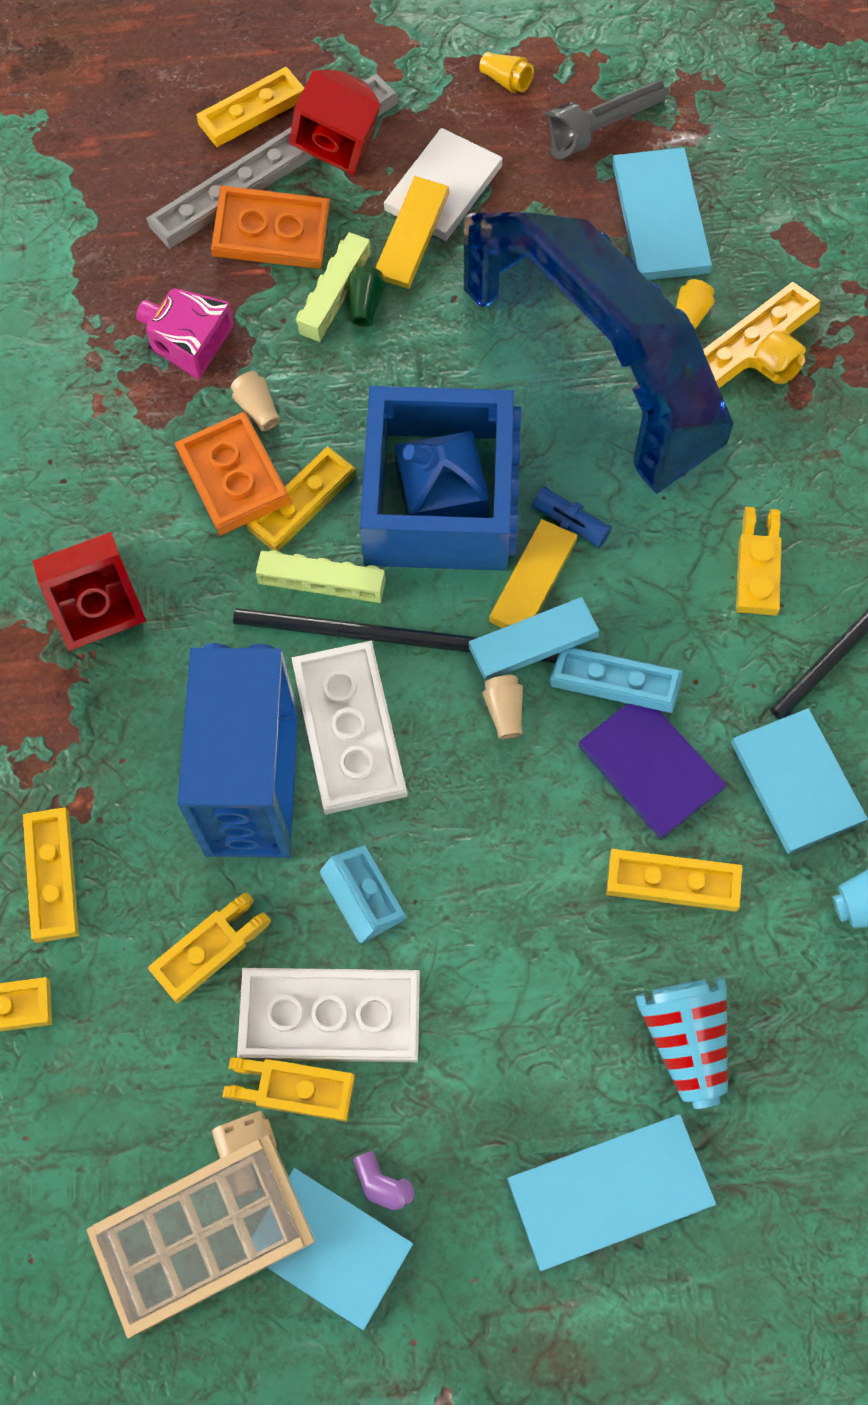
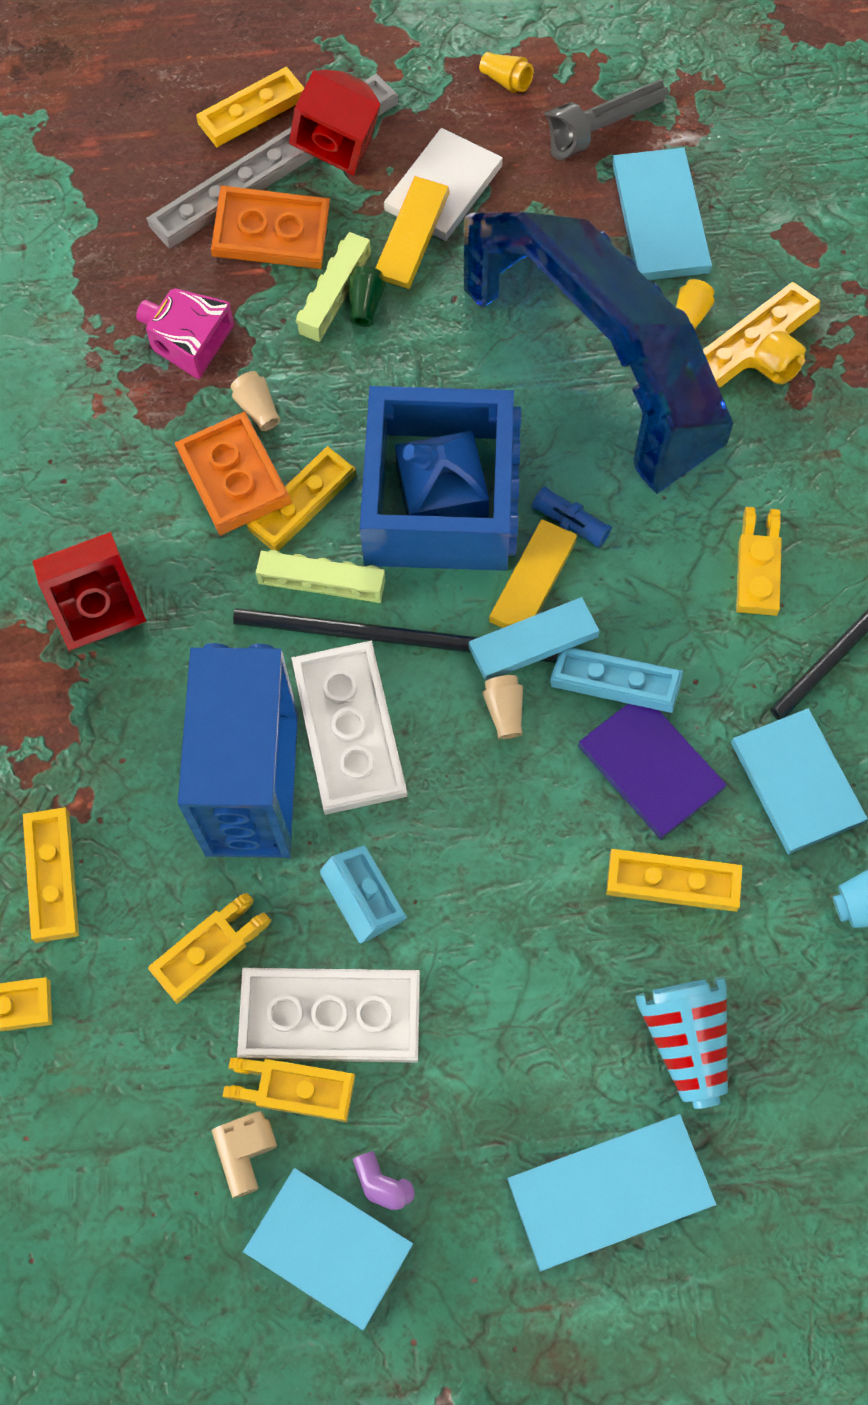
clear piece [86,1135,316,1339] -> none

